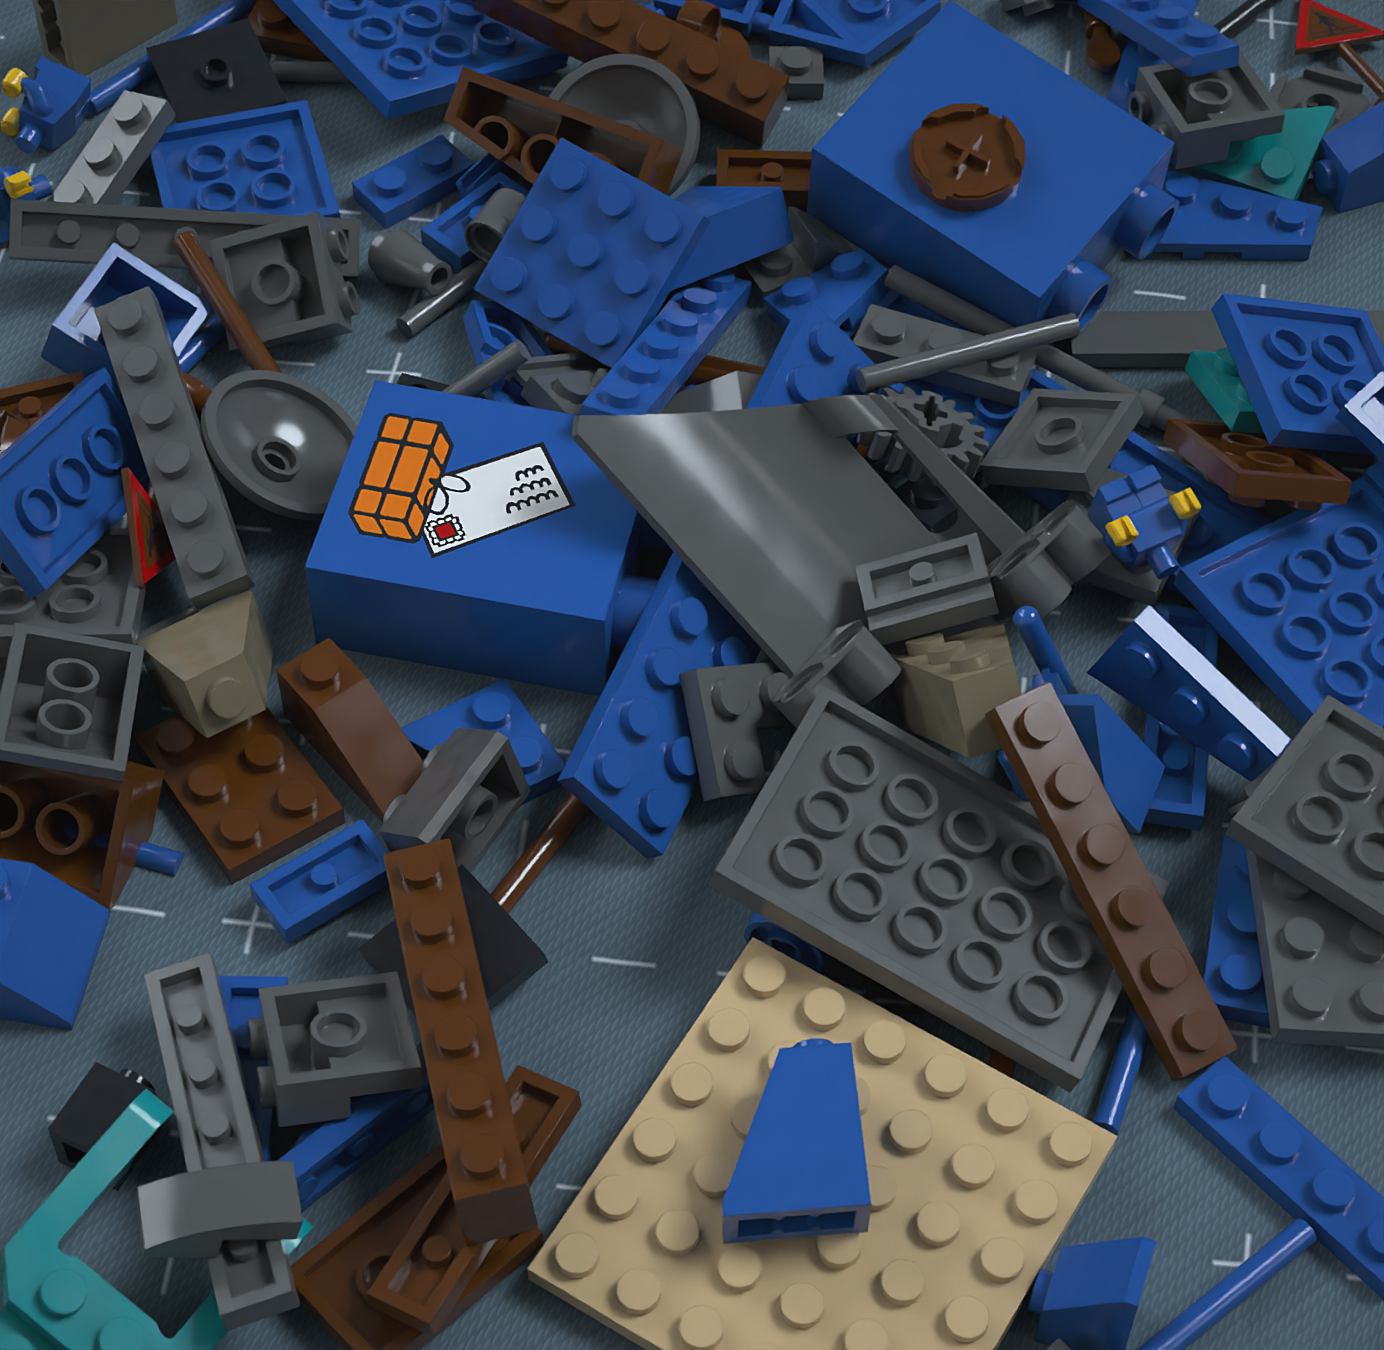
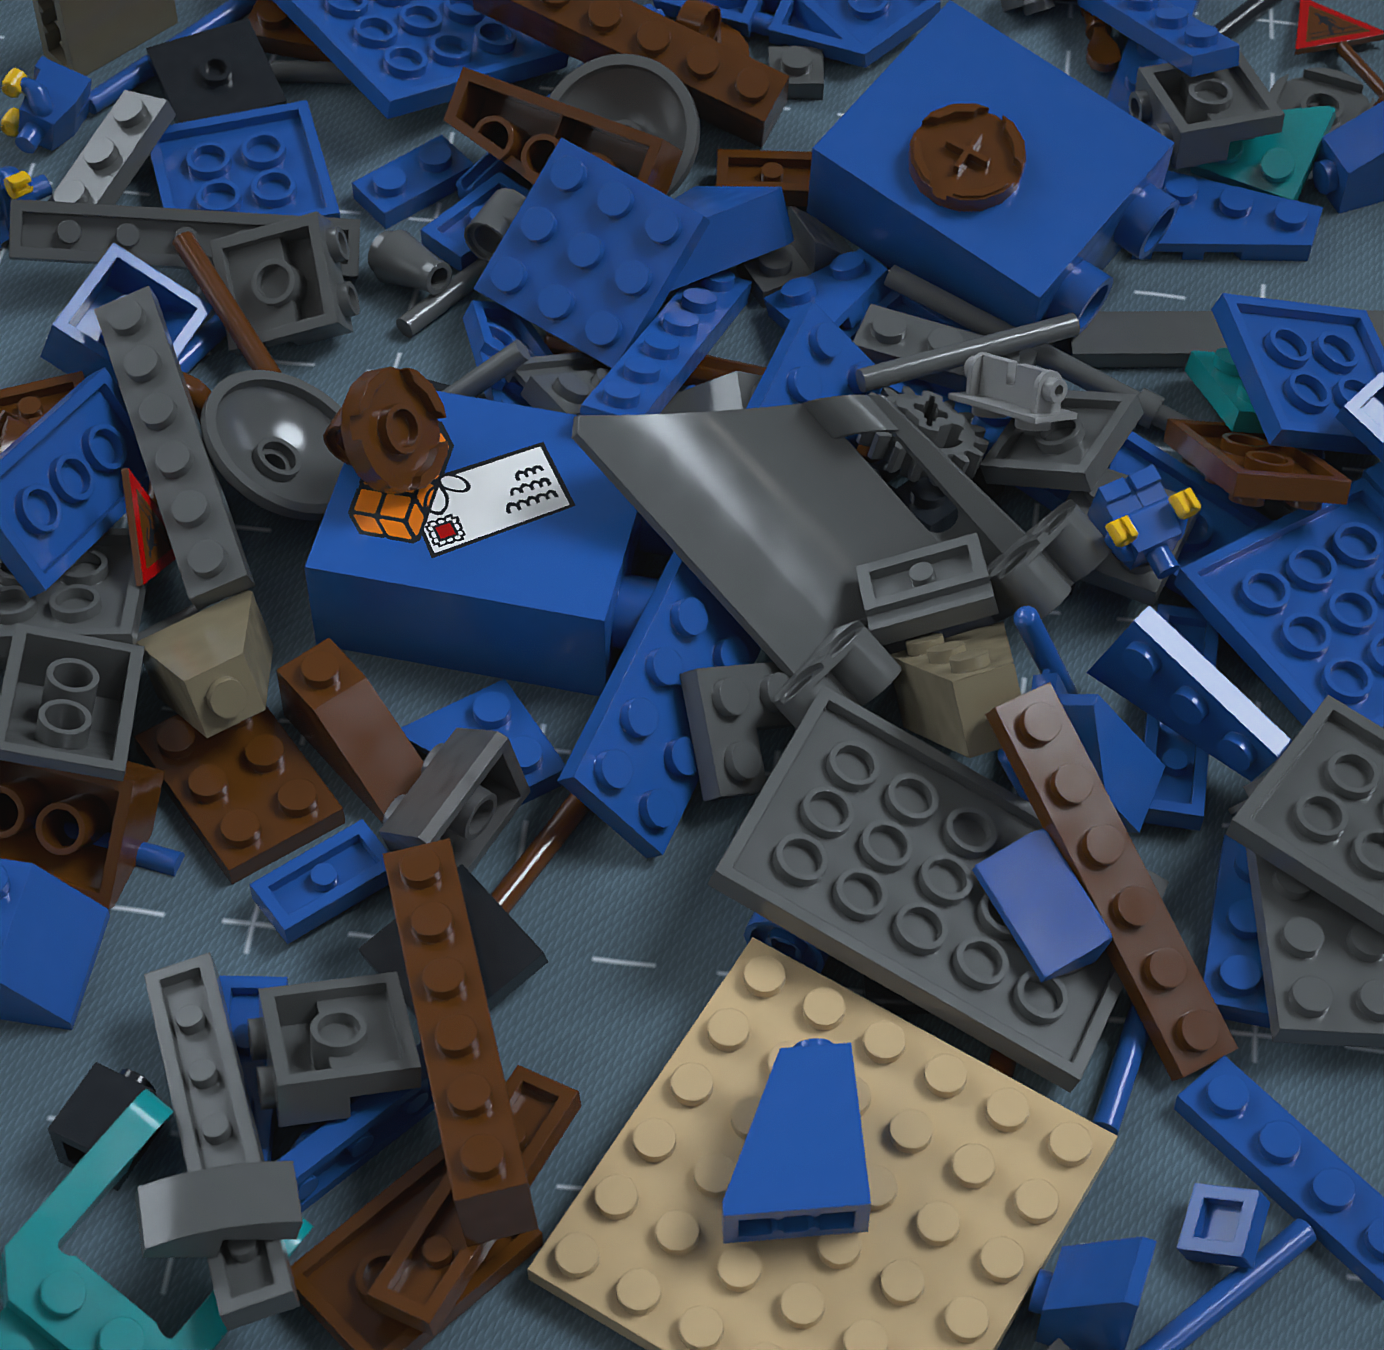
none -> reddish brown tile [323,366,448,494]
none -> light grey hinge [948,352,1078,431]
none -> blue slope [972,828,1113,983]
none -> plate [1177,1183,1270,1269]

